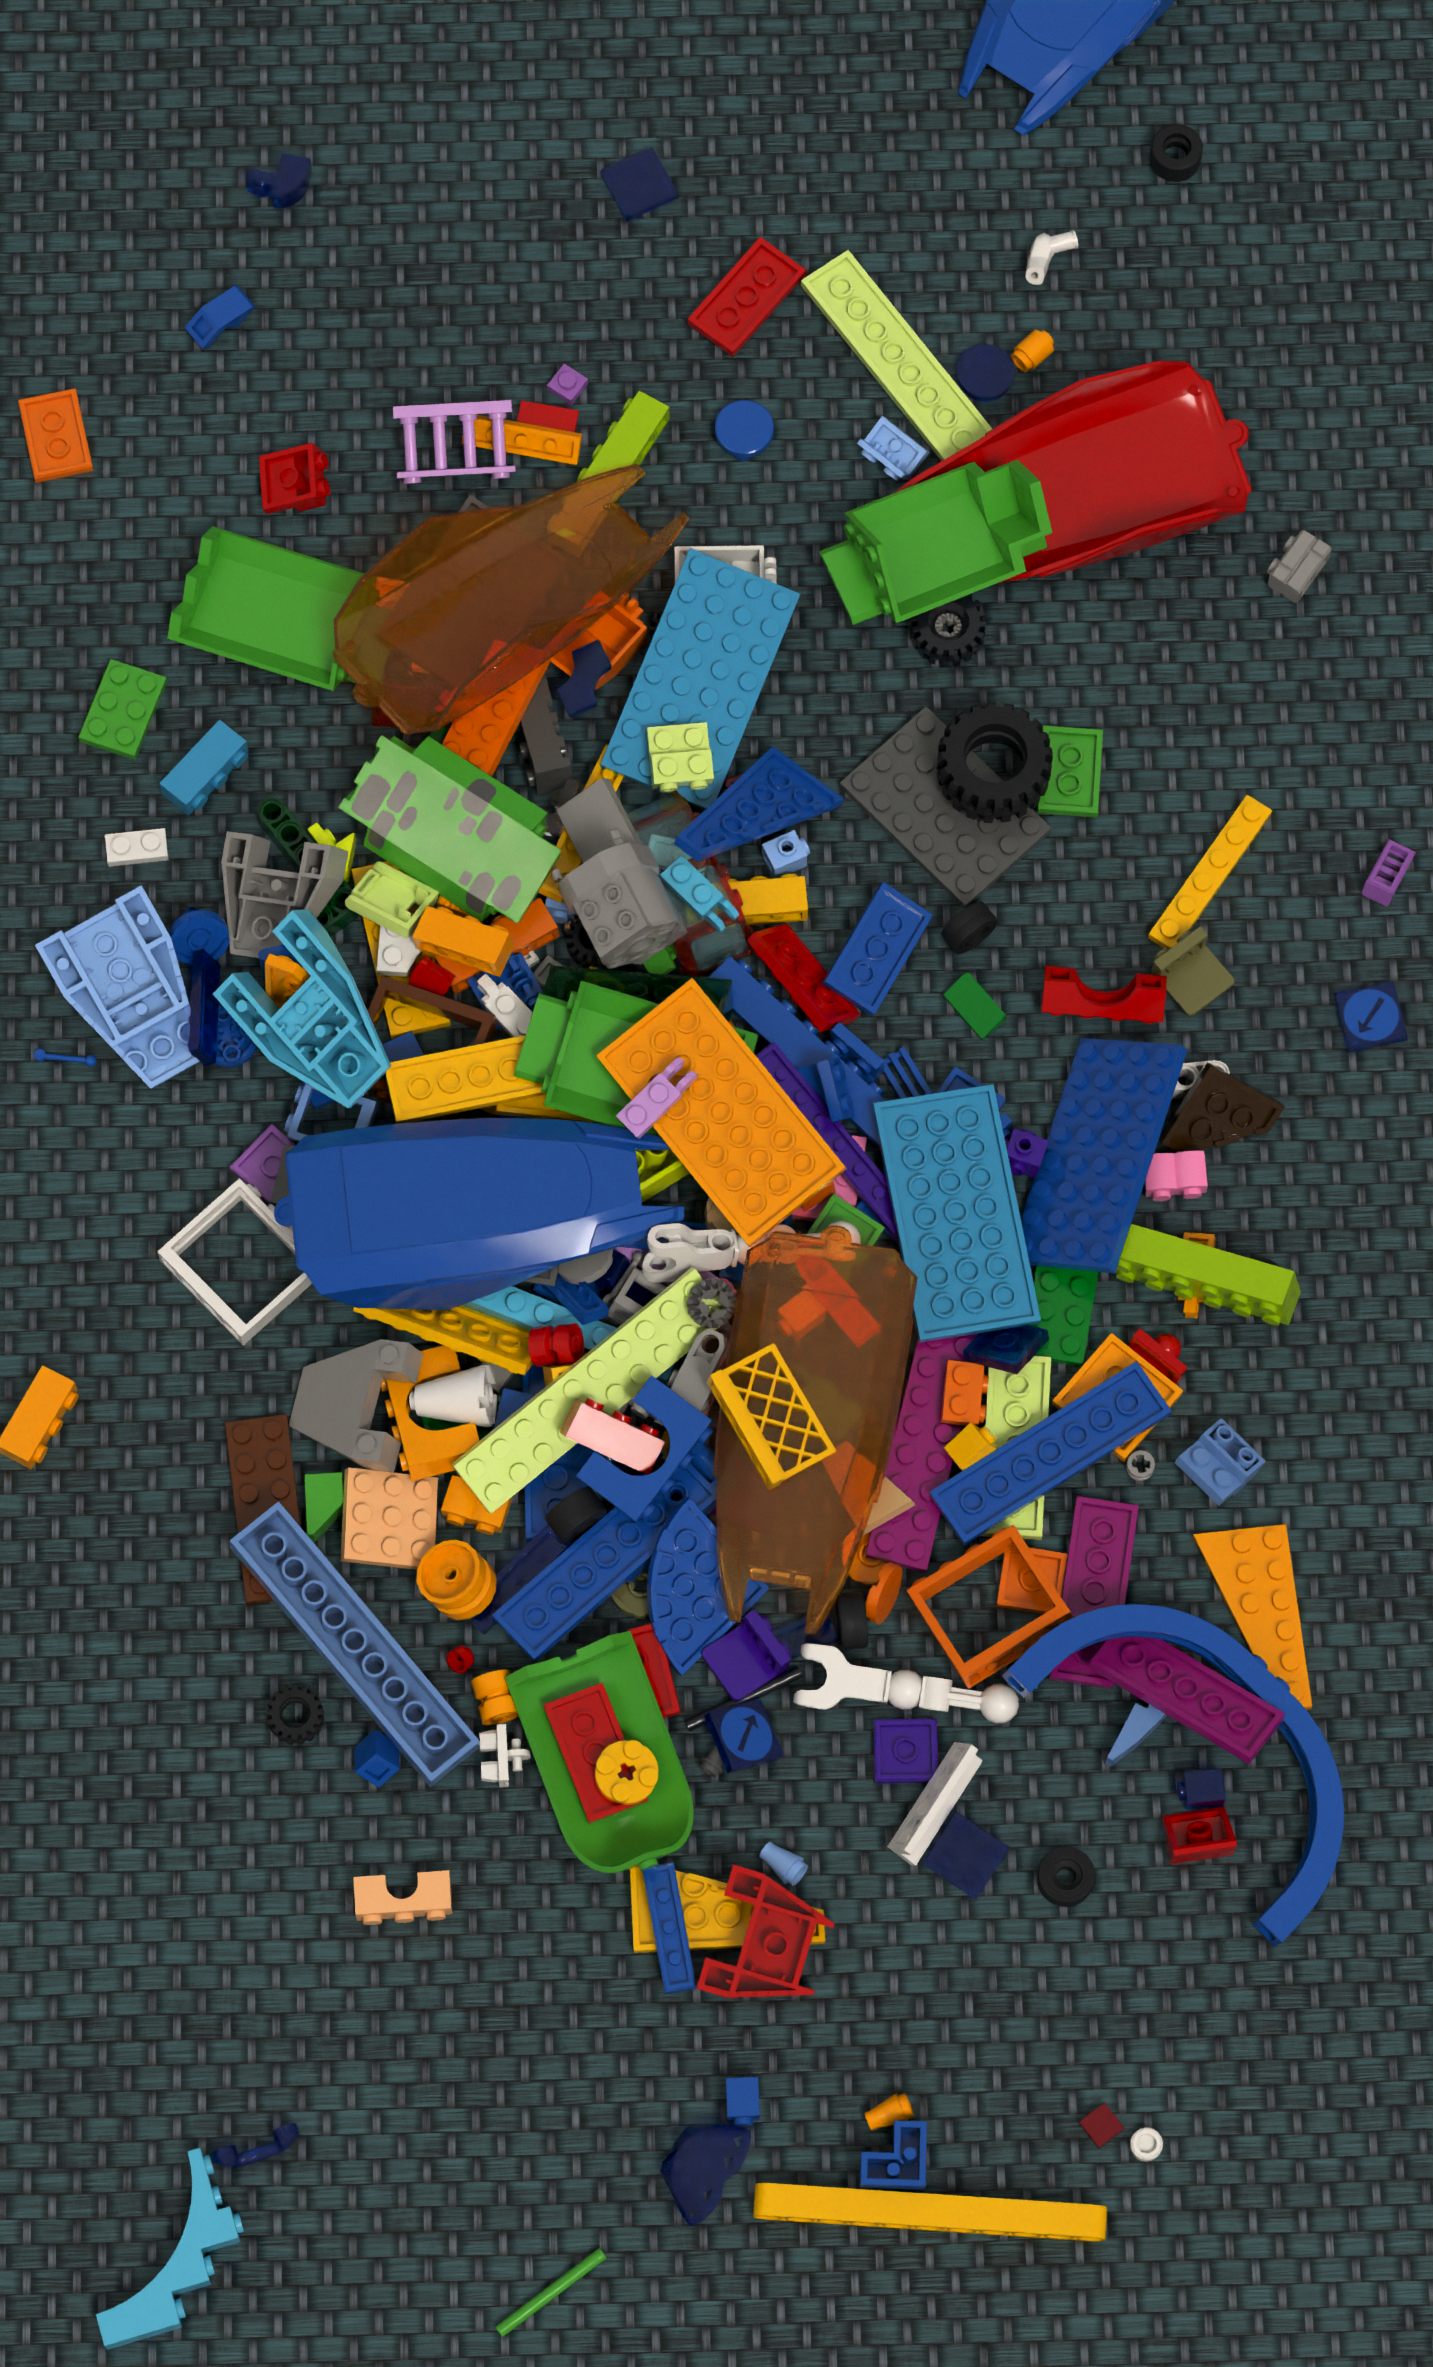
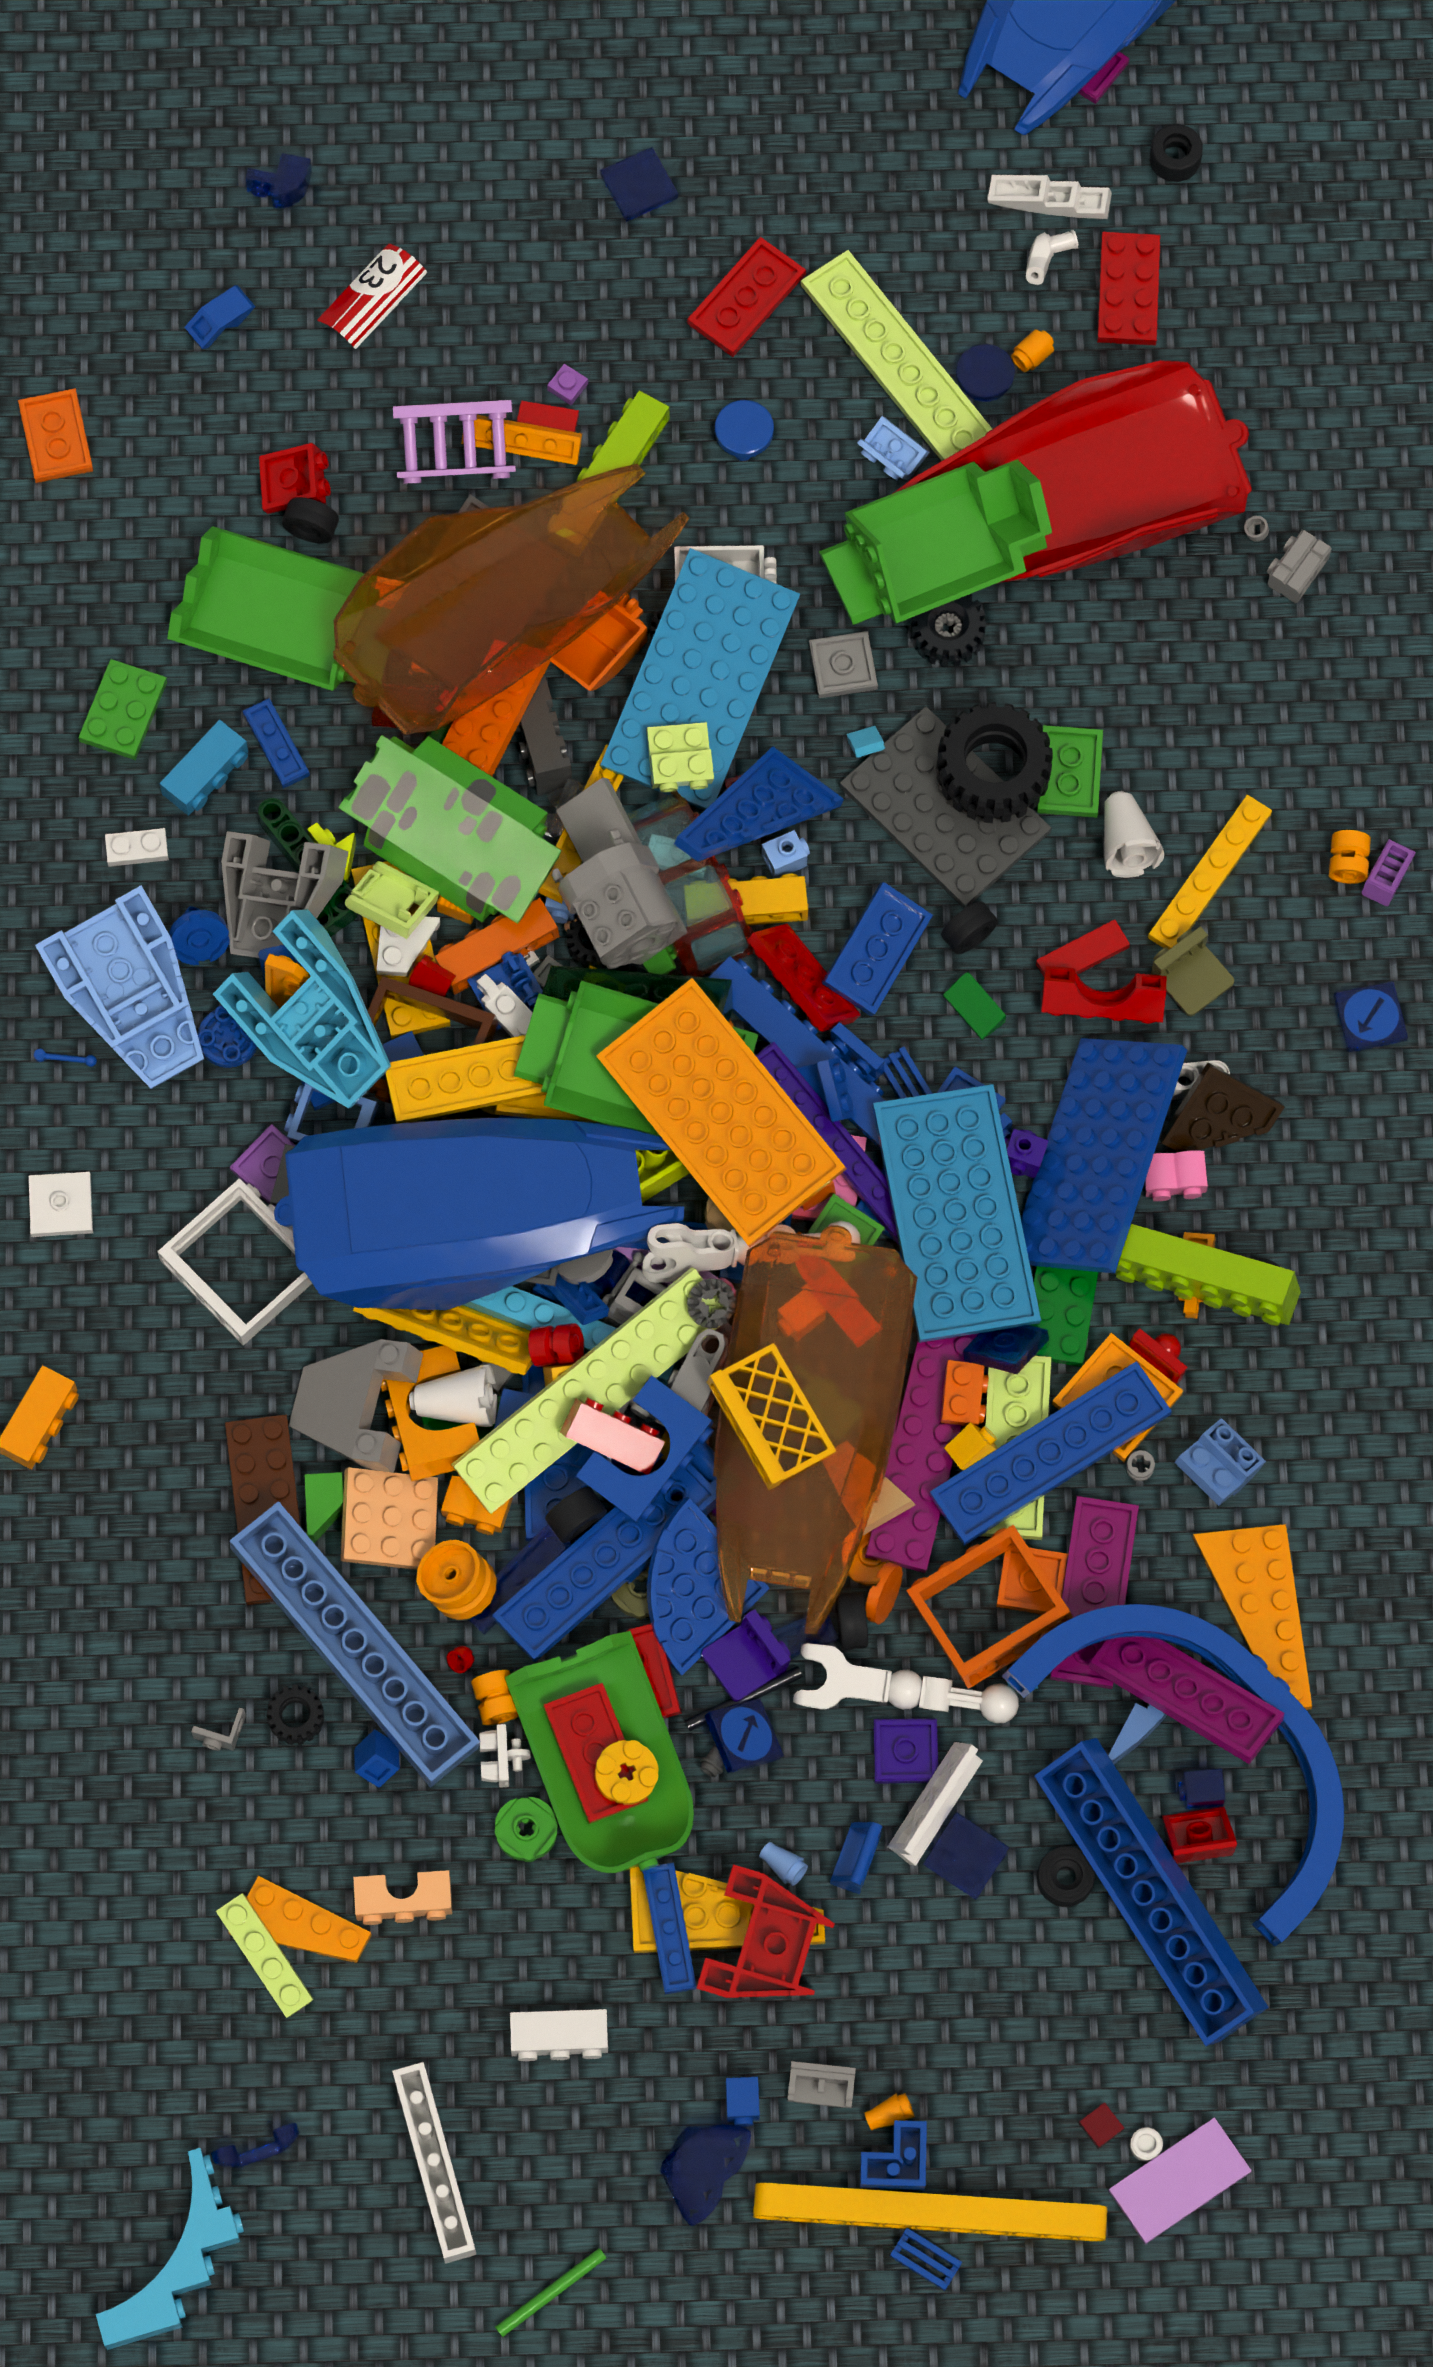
clear blue plate [188,949,220,1066] -> none
light orange brick [412,906,515,977] -> none
clear blue tile [557,640,612,718] -> none
lavender hinge [616,1057,698,1139] -> none
medium azure hinge [660,855,739,933] -> none
none -> white plate [29,1172,93,1237]
none -> light grey bracket [191,1707,246,1751]
none -> yellowish green plate [216,1893,314,2018]
none -> light orange wing [228,1876,372,1963]
none -> blue tile [243,698,310,789]
none -> black tyre [282,497,339,544]
none -> sticker [317,244,427,349]
none -> white brick [392,2062,476,2264]
none -> bright green plate [495,1797,558,1862]
none -> white brick [510,2009,608,2061]
none -> light grey hinge [787,2061,856,2108]
none -> light grey tile [809,631,878,698]
none -> blue tile [830,1822,882,1895]
none -> medium azure tile [847,726,885,758]
none -> blue tile [890,2228,962,2291]
none -> white slope [987,175,1112,219]
none -> blue brick [1034,1738,1269,2046]
none -> red tile [1036,919,1130,977]
none -> magenta tile [1078,52,1130,104]
none -> red plate [1097,232,1160,346]
none -> white cone [1104,791,1164,878]
none -> lavender tile [1108,2117,1252,2245]
none -> light grey hinge [1244,516,1269,542]
none -> light orange wheel [1329,830,1371,884]

